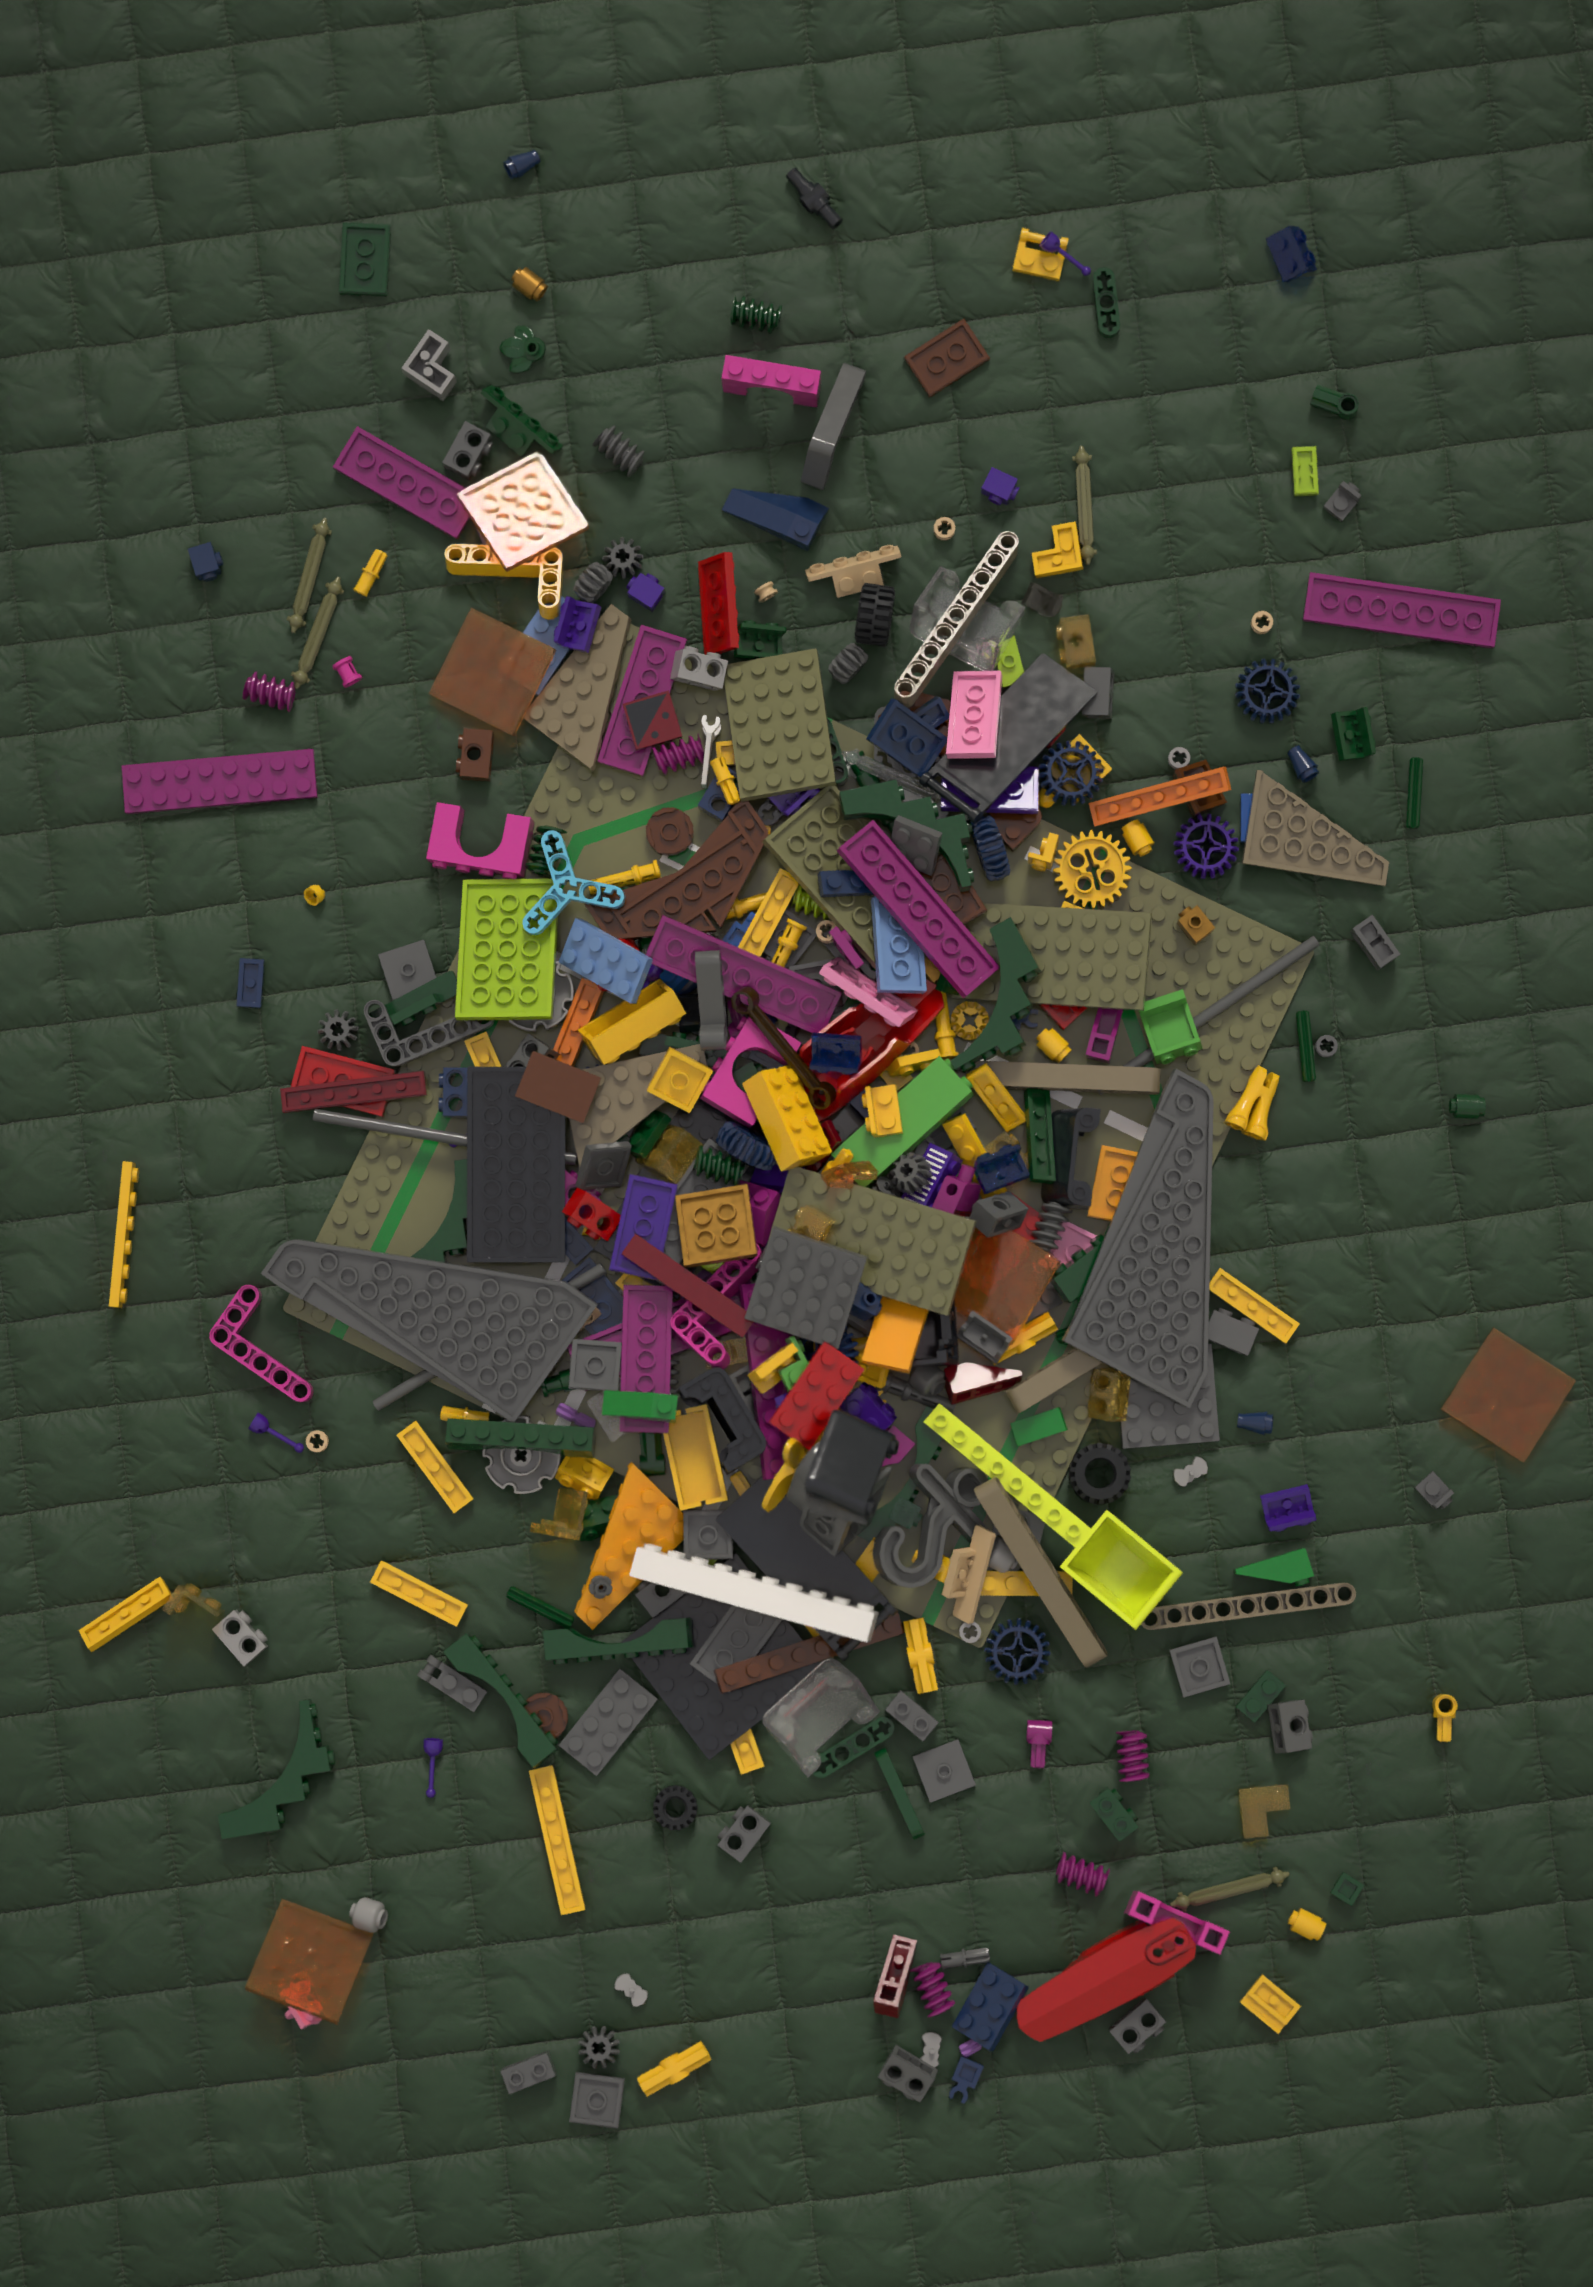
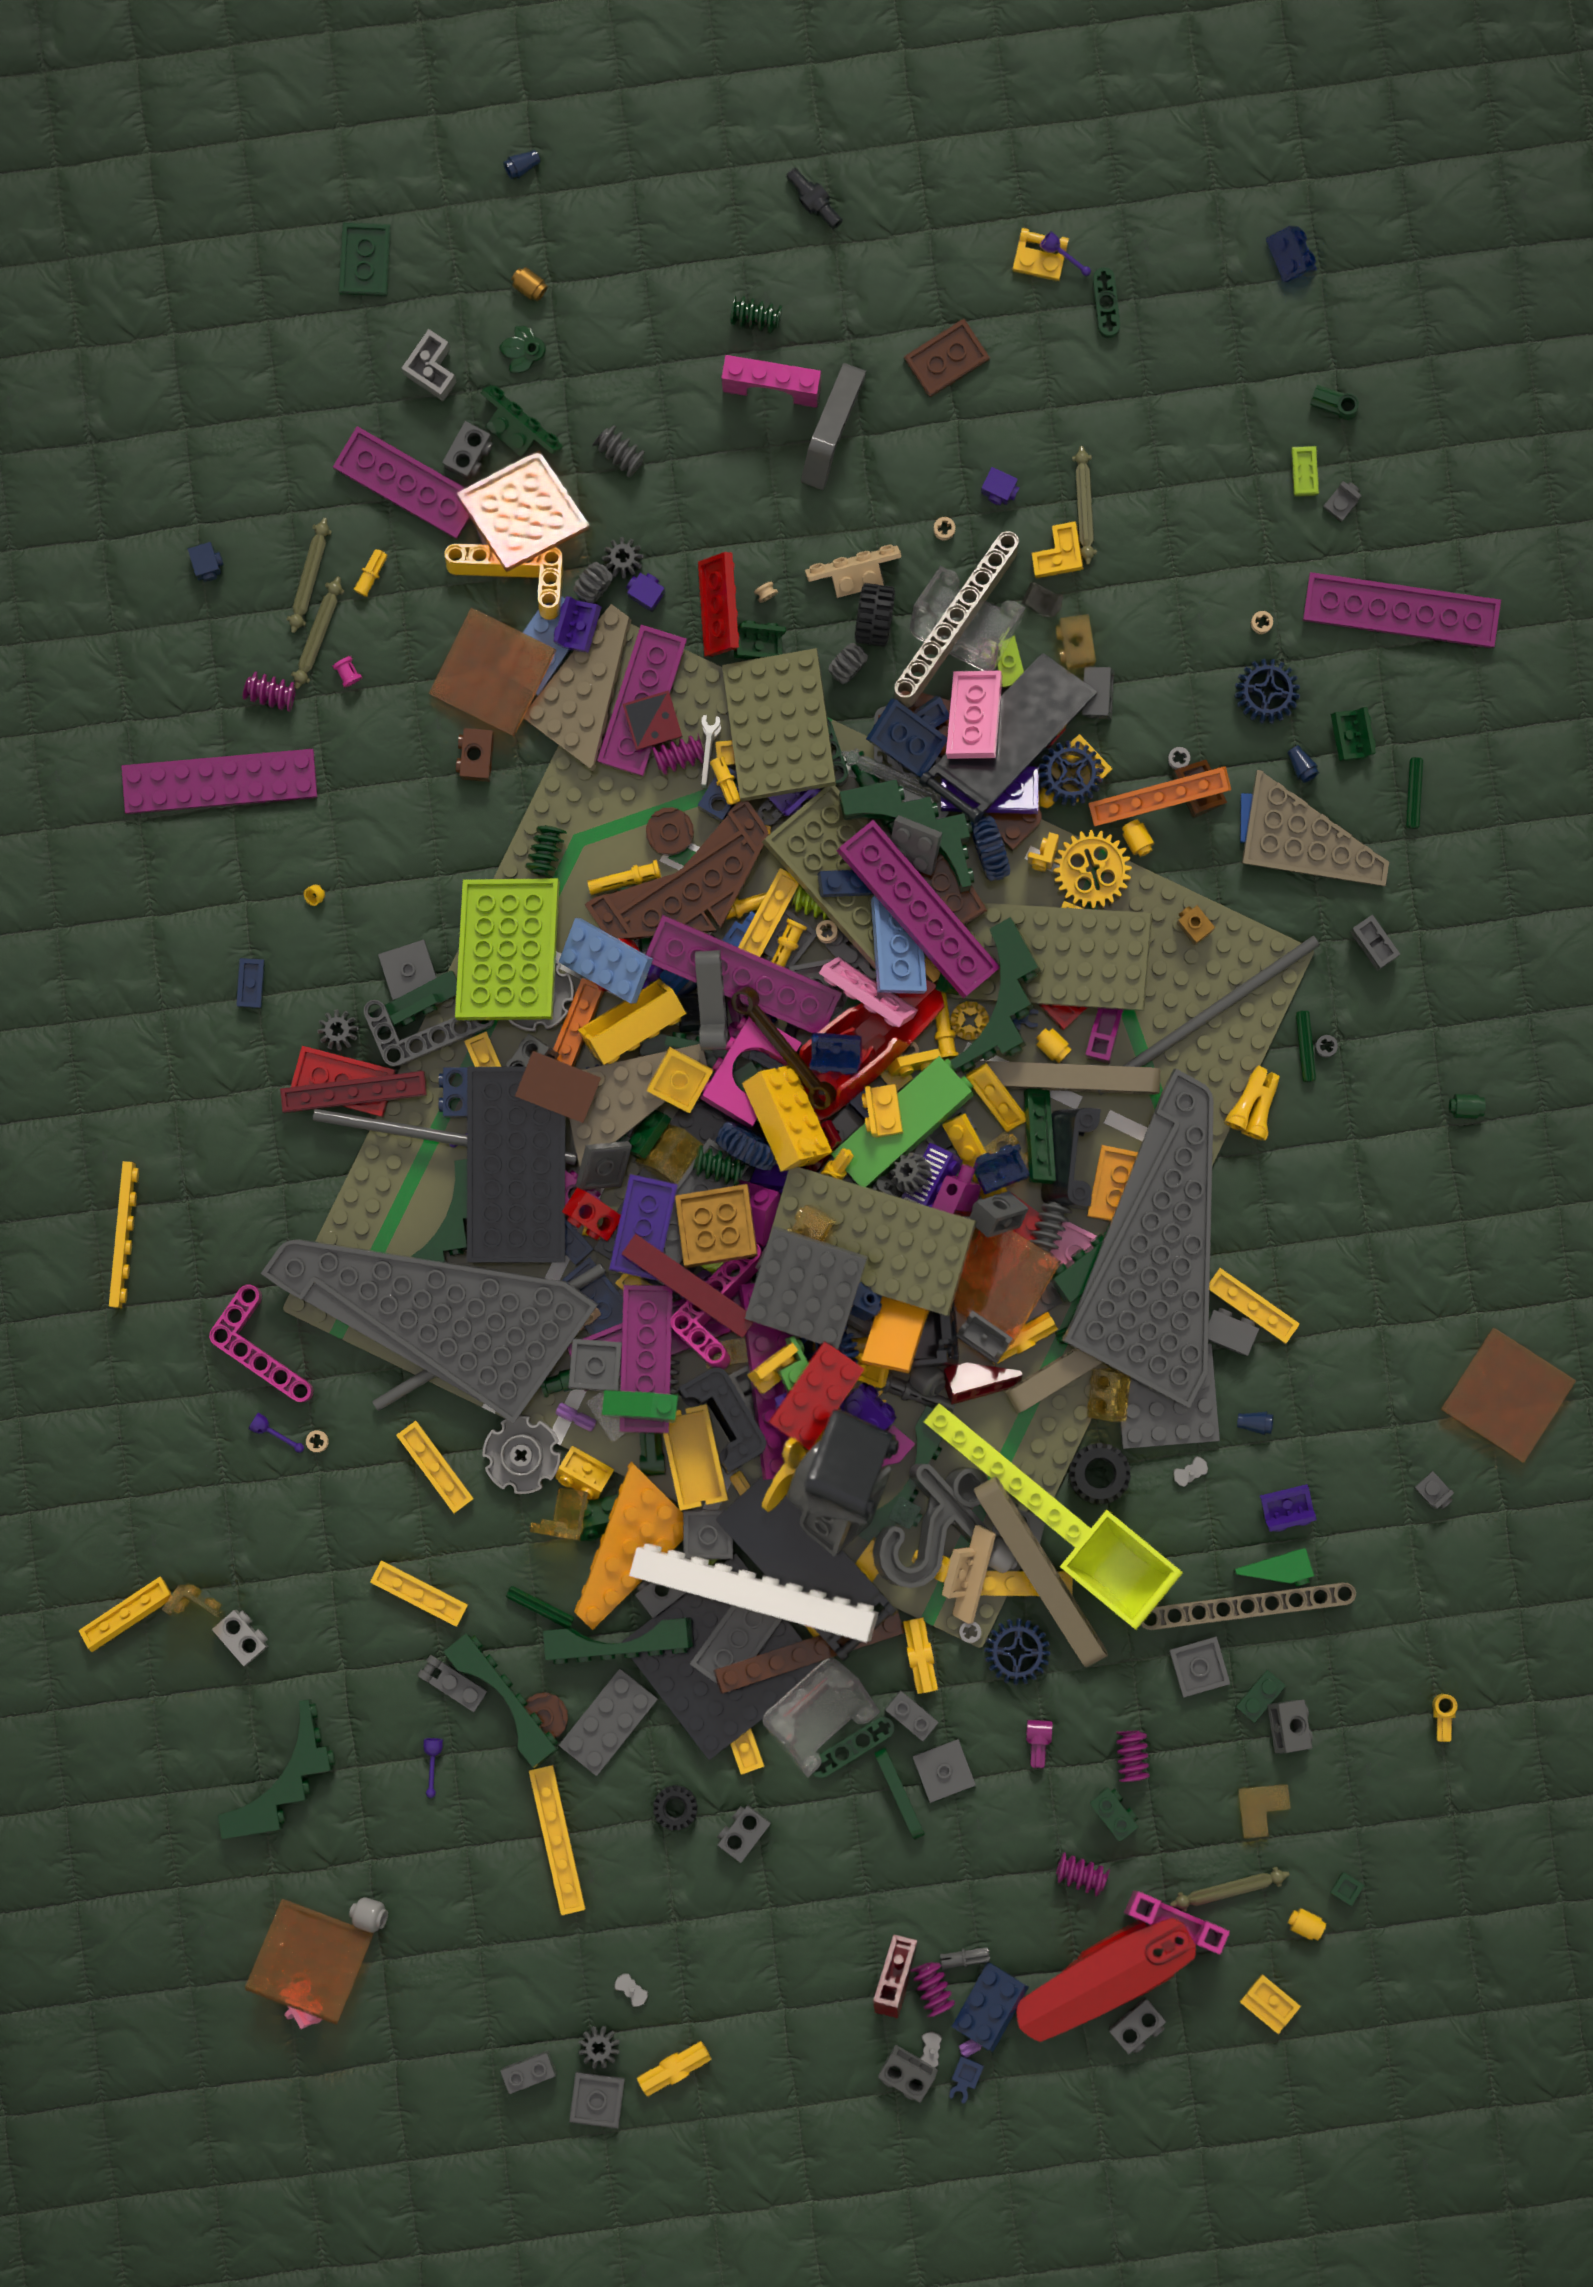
dark pink arch [426,802,535,879] -> none
yellow axle [440,1406,490,1421] -> none
dark green arch [445,1418,596,1458] -> none
medium azure piece [522,830,625,935] -> none
dark grey plate [589,1575,613,1599] -> none
light grey brick [670,646,728,691] -> none
dark blue wedge [722,488,829,551] -> none
clear orange slope [821,1161,878,1188] -> none
magenta wing [829,926,864,969] -> none
green slope [1010,1407,1068,1446] -> none
bright green panel [1139,989,1203,1064] -> none
dark purple gear [1173,814,1239,879] -> none

